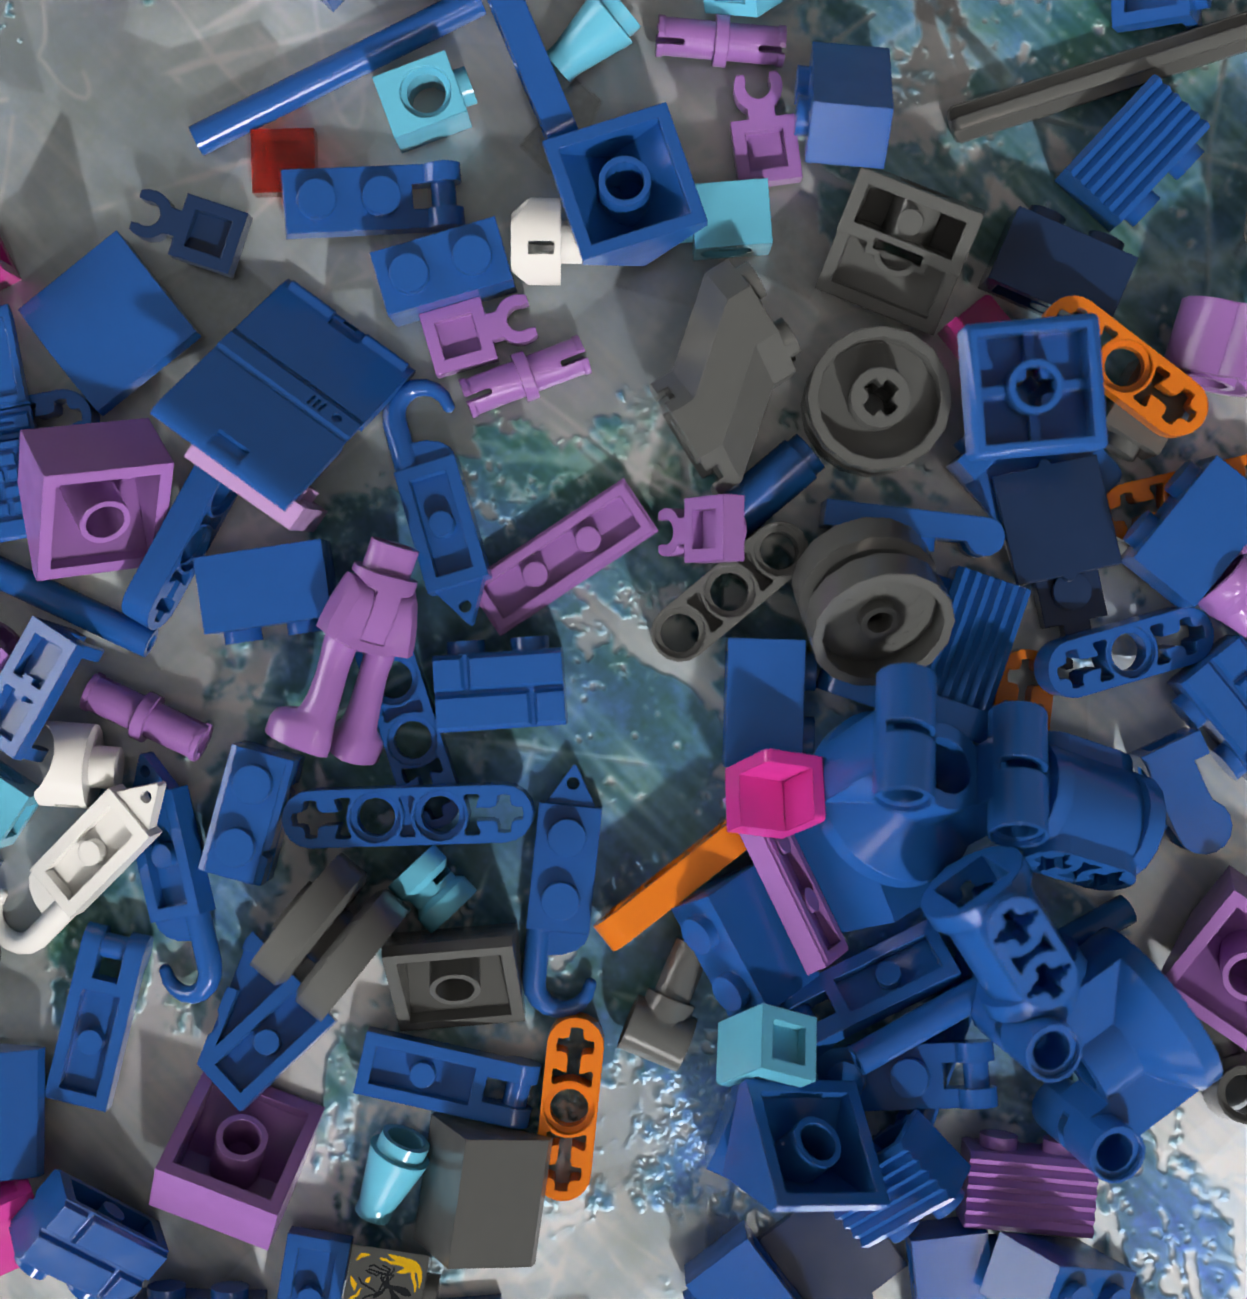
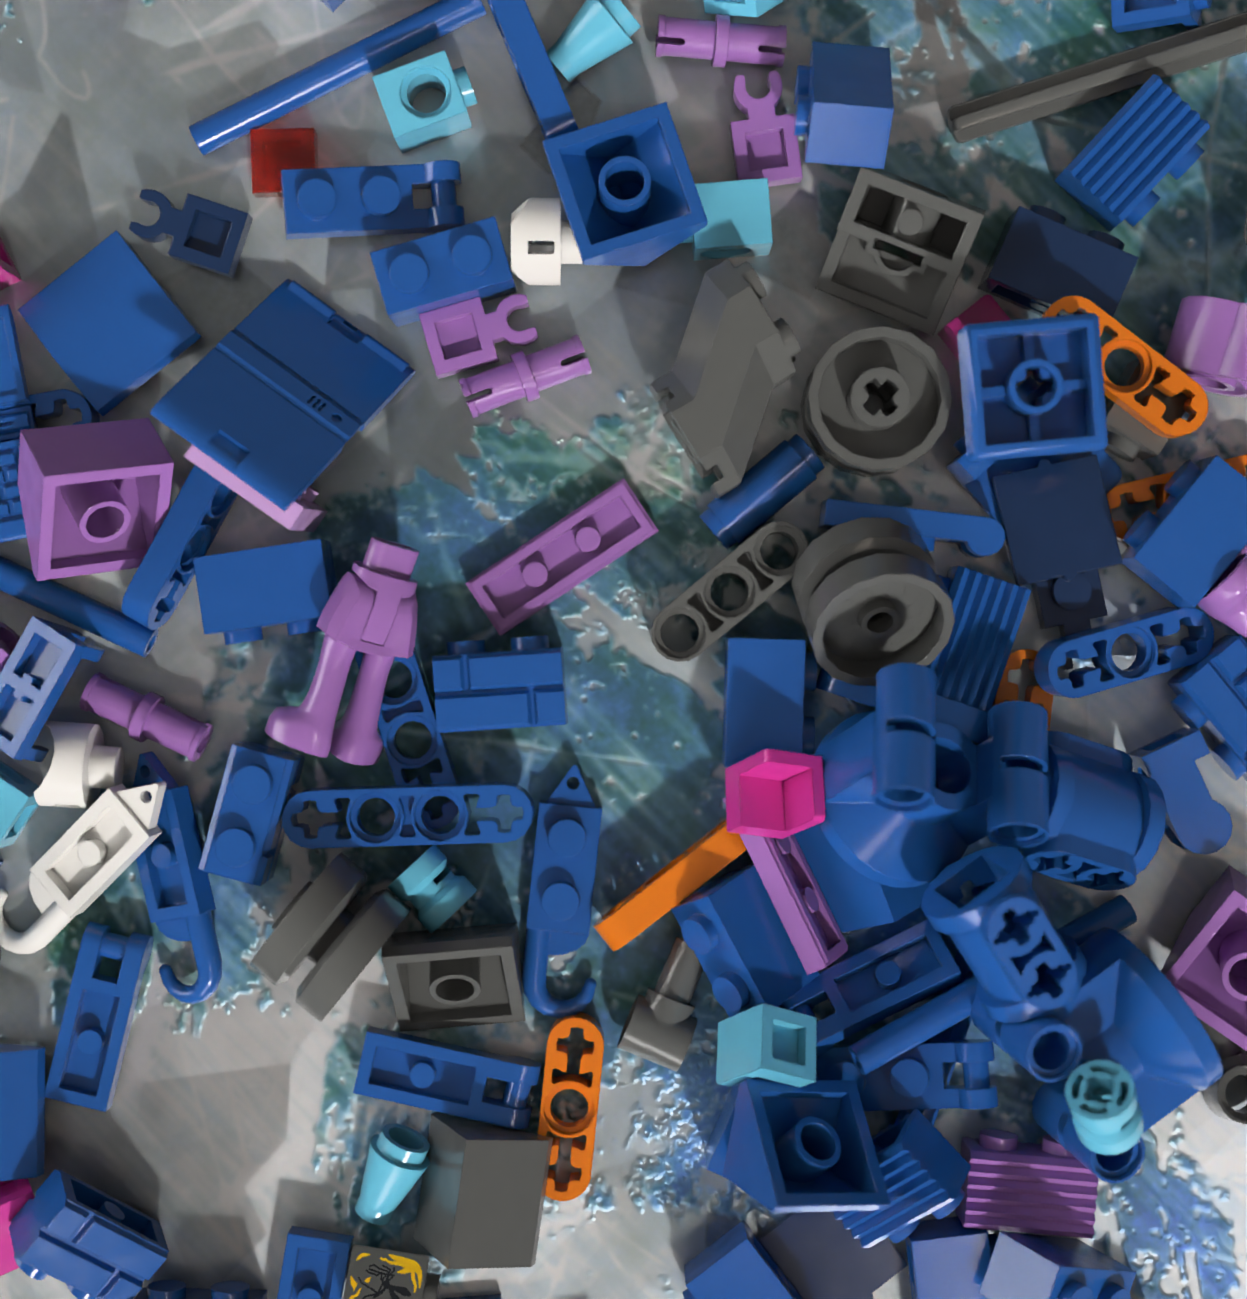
medium lavender slope [149,1072,325,1250] -> none
blue wing [197,931,338,1112] -> none
blue plate [382,379,493,626] -> none
medium lavender plate [658,494,747,564] -> none
none -> medium azure wheel [1065,1060,1143,1155]

